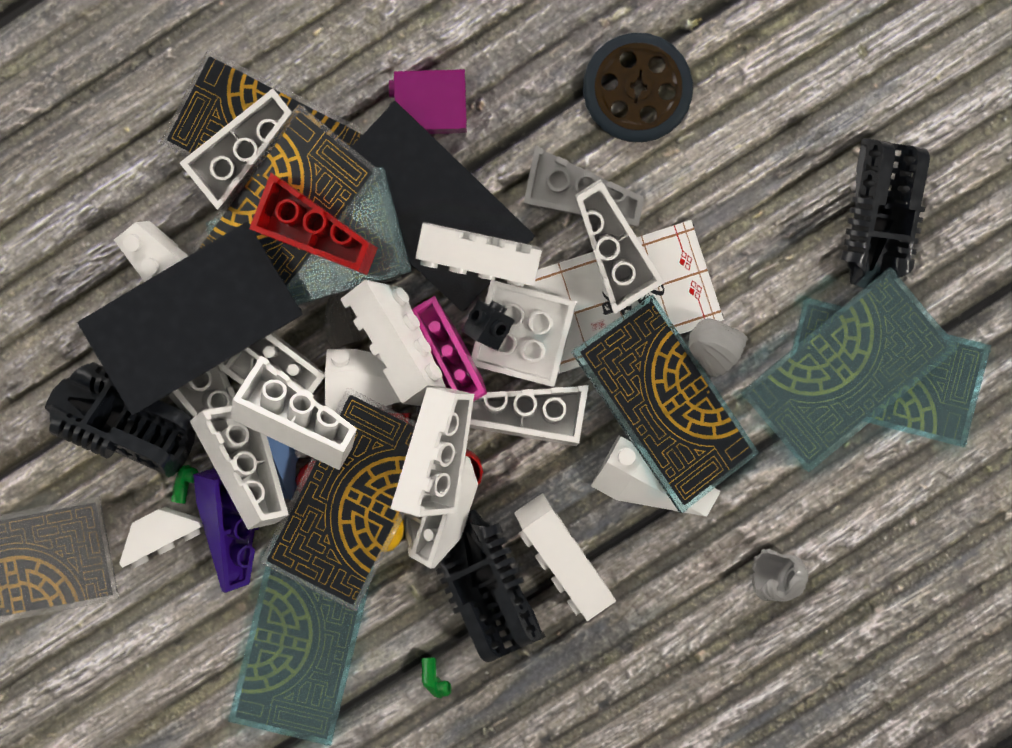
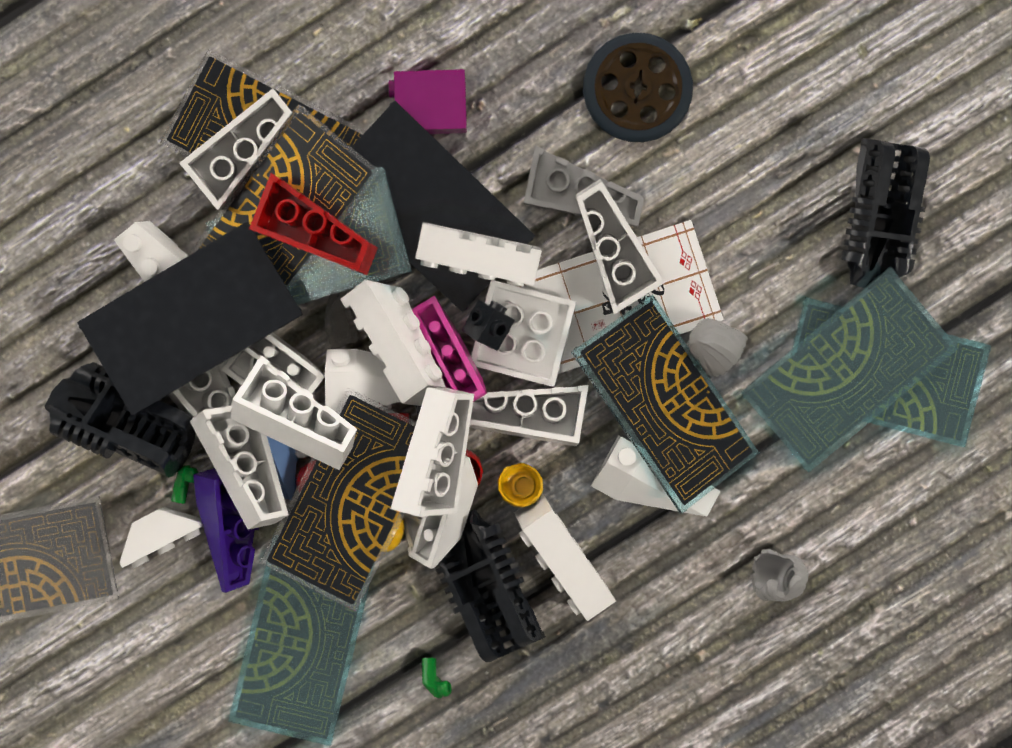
none -> yellow hair [498,463,543,507]

